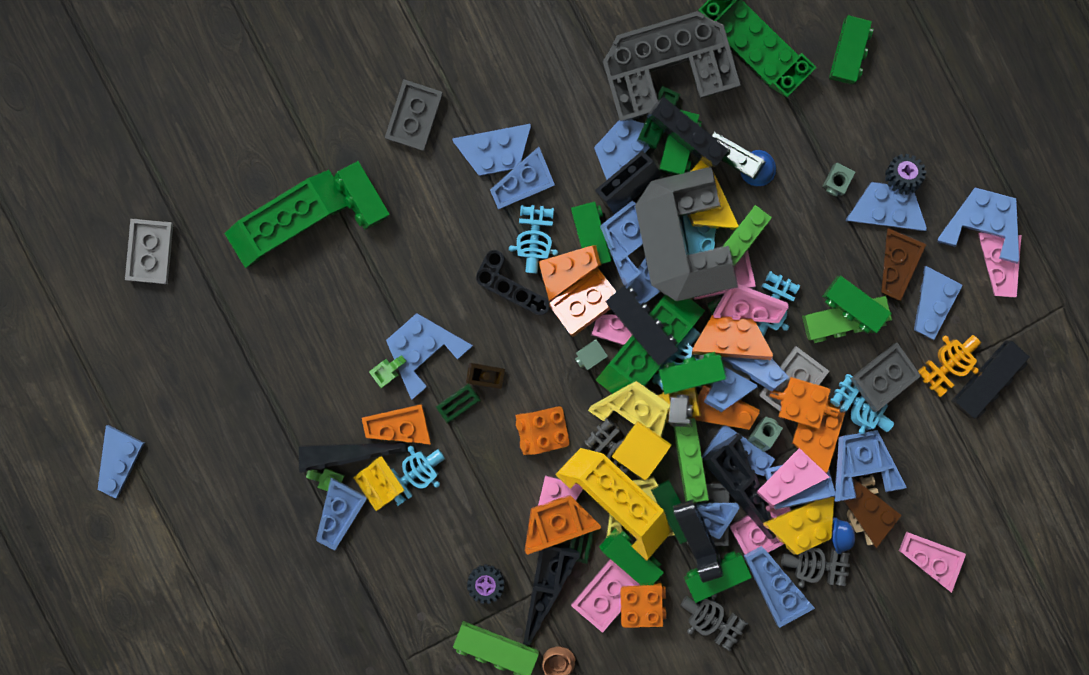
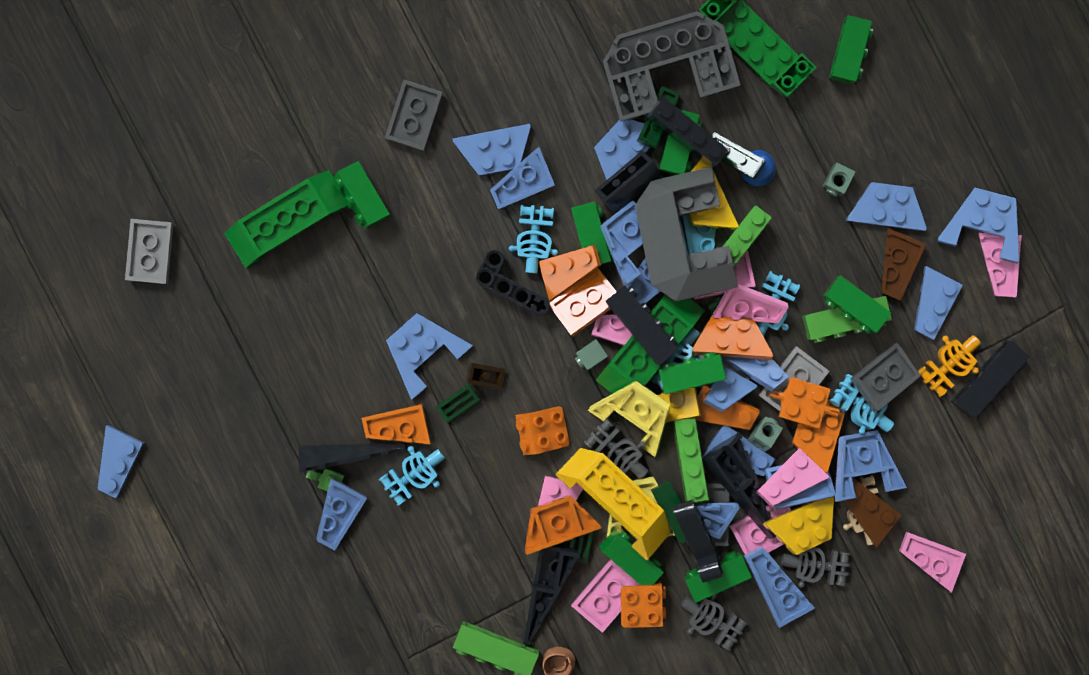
yellow slope [354,456,405,511] -> none
bright green plate [369,355,407,388] -> none
black wheel [467,564,504,604] -> none
yellow slope [612,421,671,481] -> none
brick [669,395,693,427] -> none
blue helmet [832,518,855,554] -> none
black wheel [885,154,926,195] -> none

